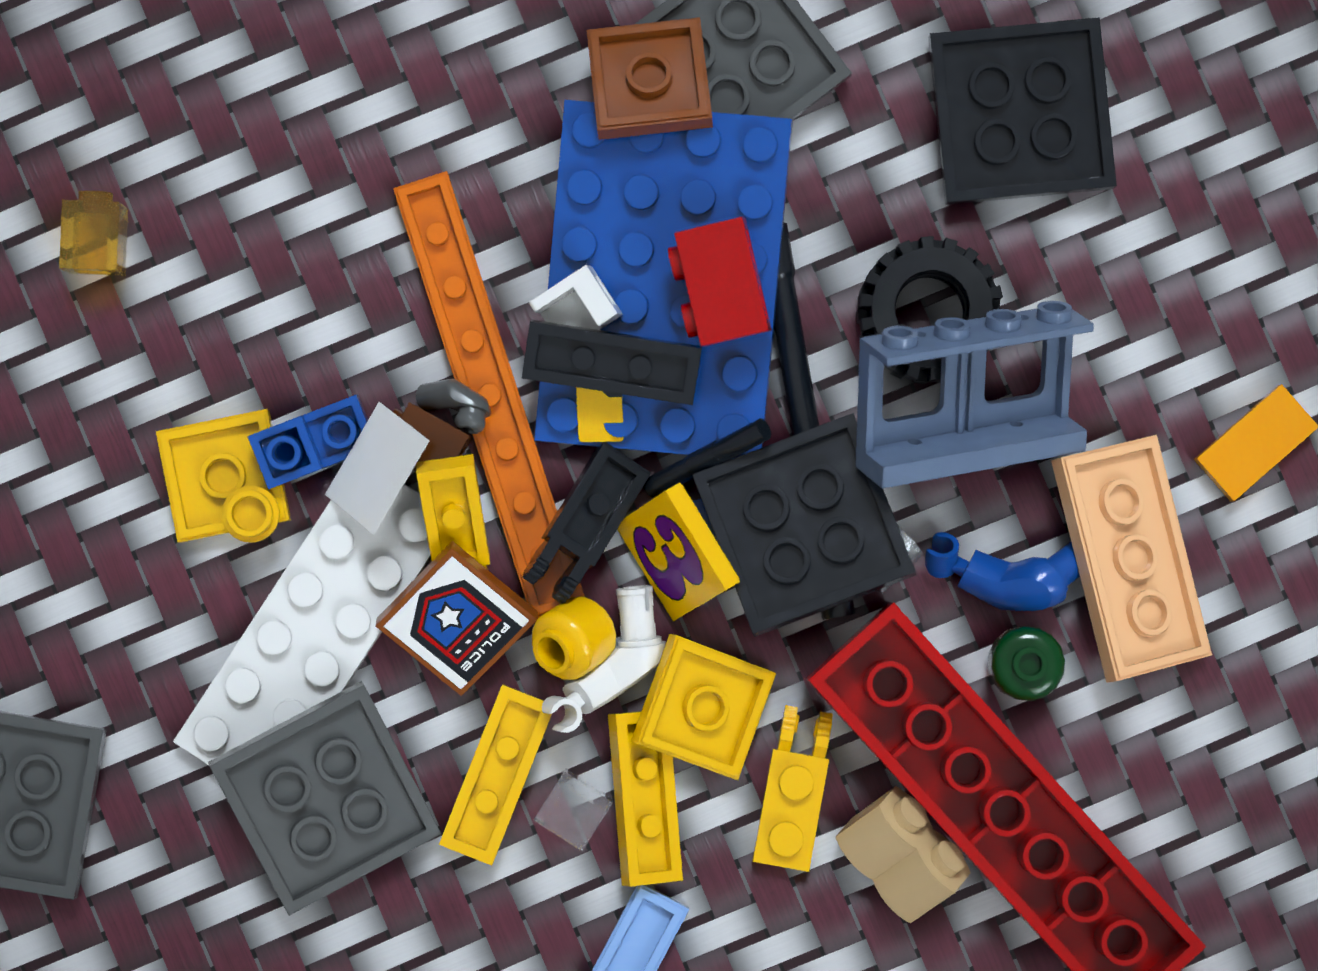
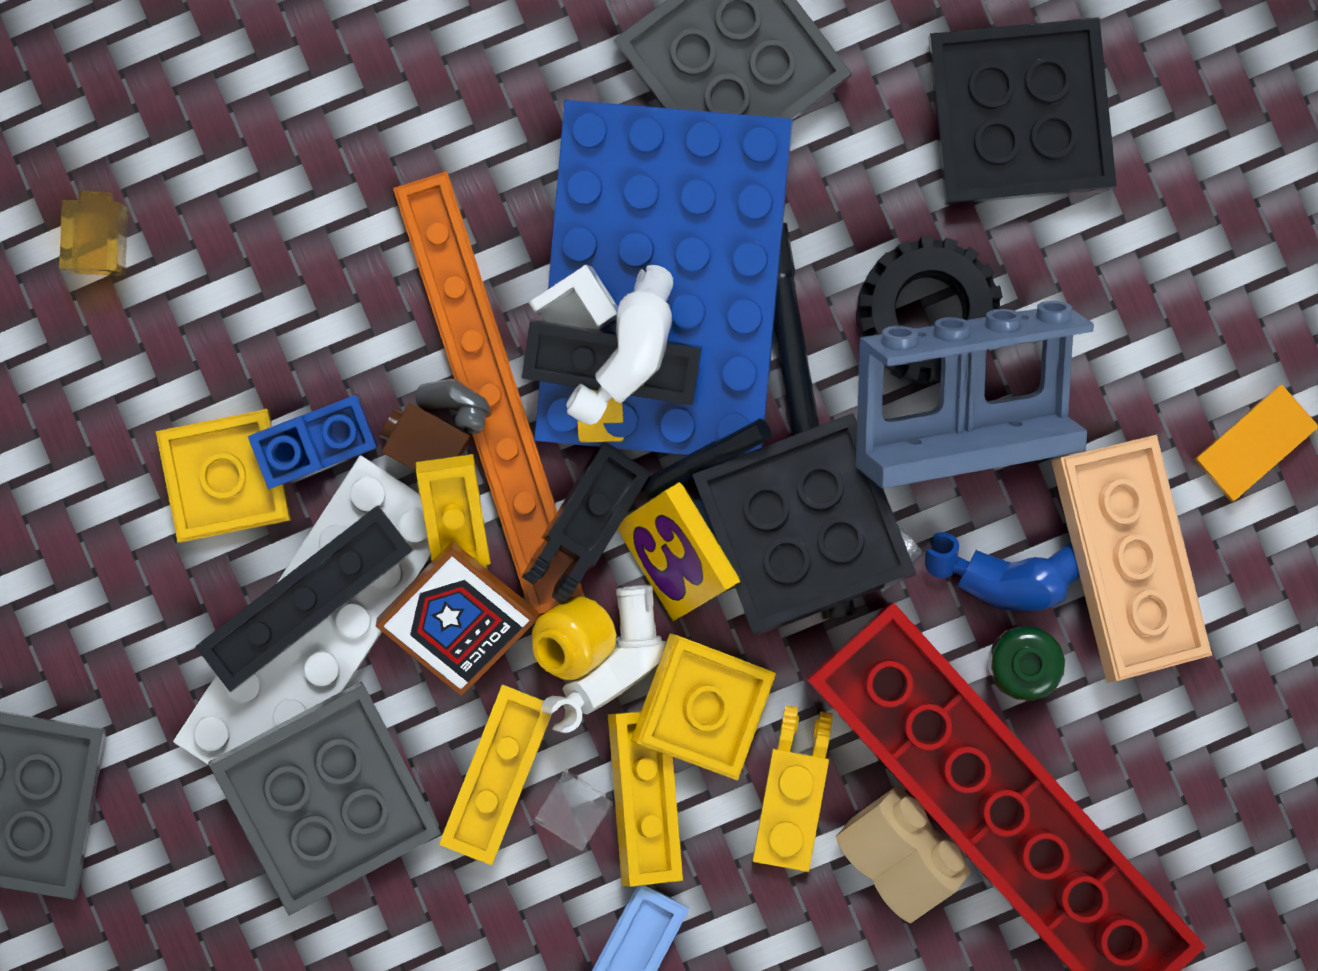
yellow plate [222,485,280,543] -> none
white sticker [325,402,430,535] -> none
dark orange tile [587,17,713,140] -> none
red brick [668,217,772,347] -> none
none -> black plate [195,505,414,692]
none -> white arm [566,265,674,425]

